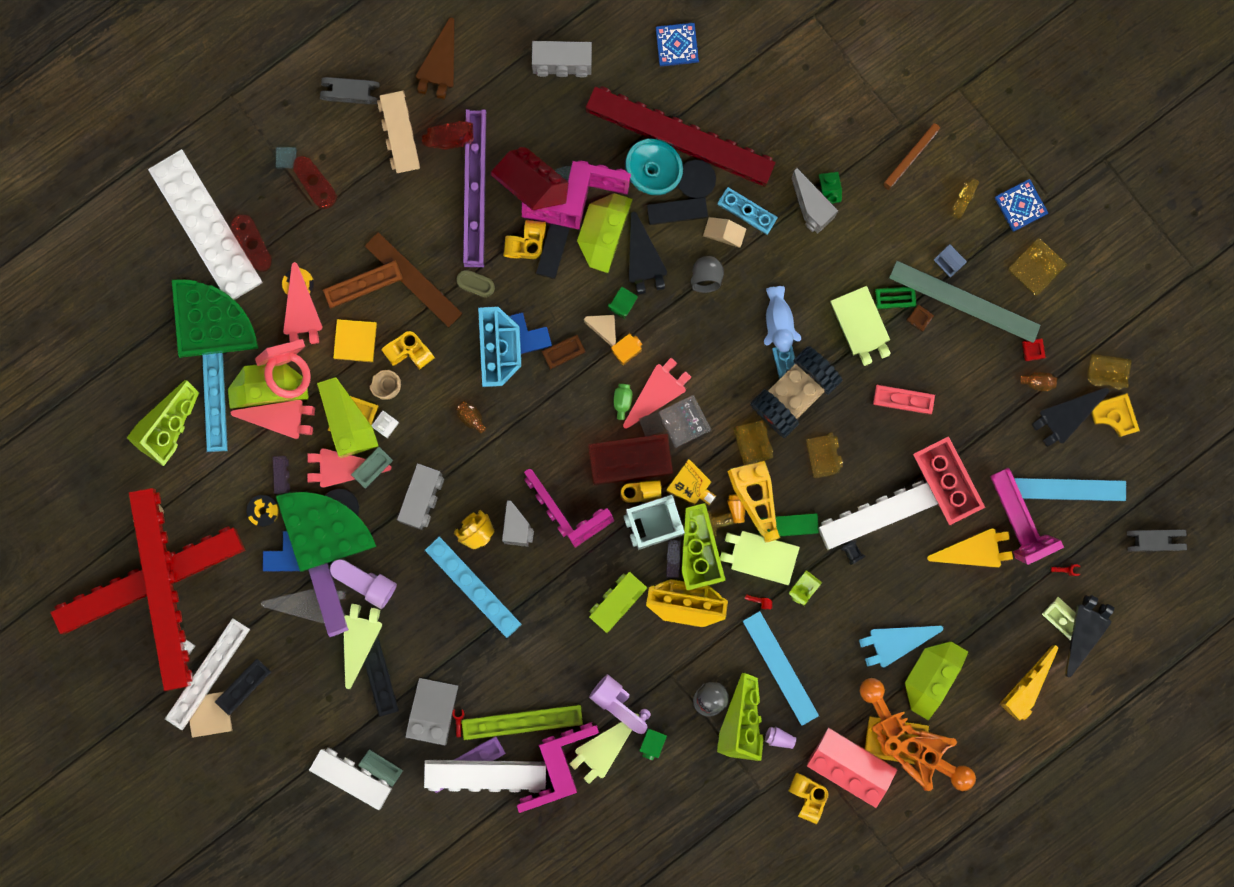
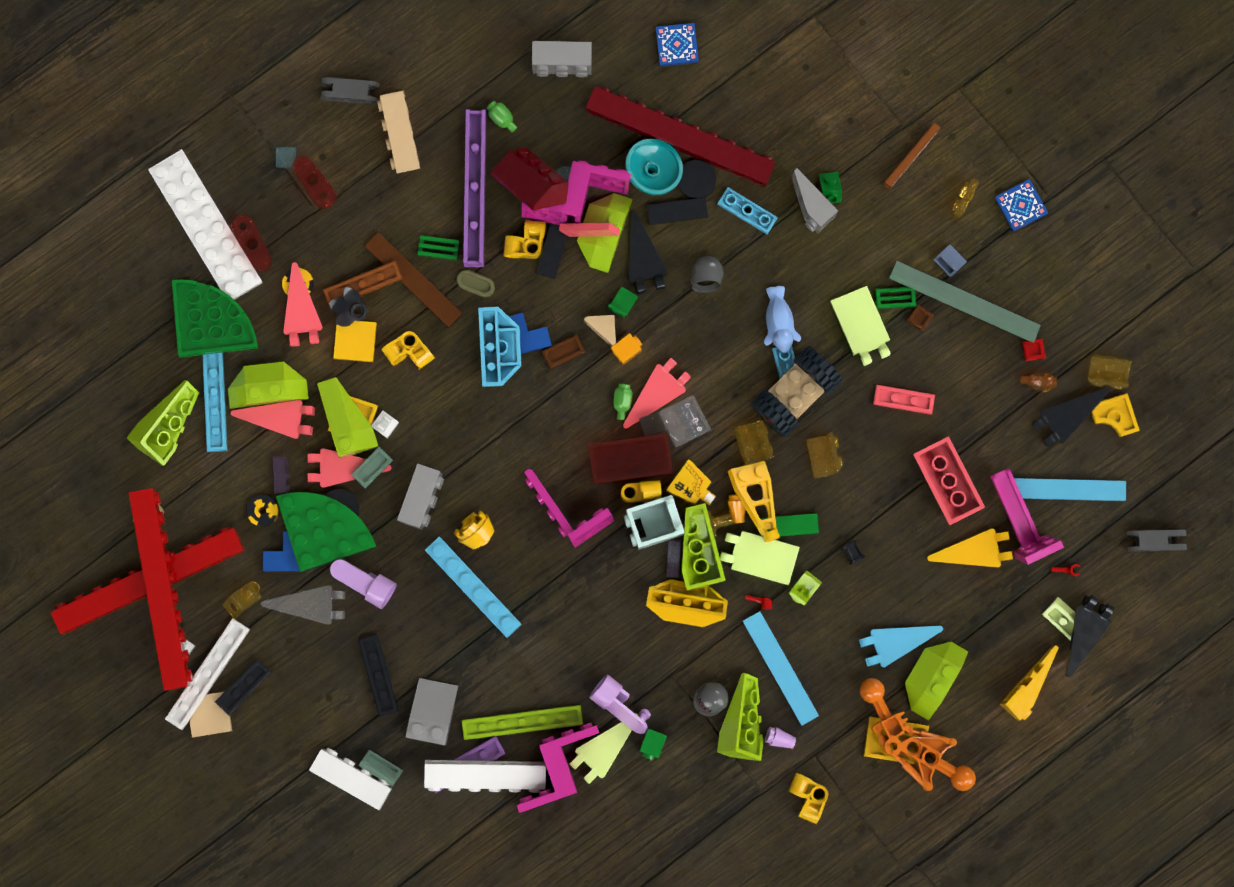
coral tile [255,339,311,398] -> none
medium lavender tile [309,563,349,637] -> none
yellowish green flag [344,604,382,689] -> none
tan hair [369,370,401,400] -> none
reddish brown flag [416,18,454,100] -> none
clear red piece [422,121,474,150] -> none
red hand [452,709,465,737] -> none
clear orange plant [456,401,487,434] -> none
light grey slope [502,501,534,547] -> none
lime wedge [589,572,647,633] -> none
tan slope [703,217,746,248] -> none
coral slope [807,728,897,808] -> none
white brick [819,480,938,550] -> none
clear yellow bracket [1009,238,1067,296] -> none
none -> clear yellow bracket [223,582,261,619]
none -> black plate [329,287,368,327]
none -> green tile [417,235,459,261]
none -> bright green plant [486,101,518,133]
none -> coral tile [559,222,620,237]

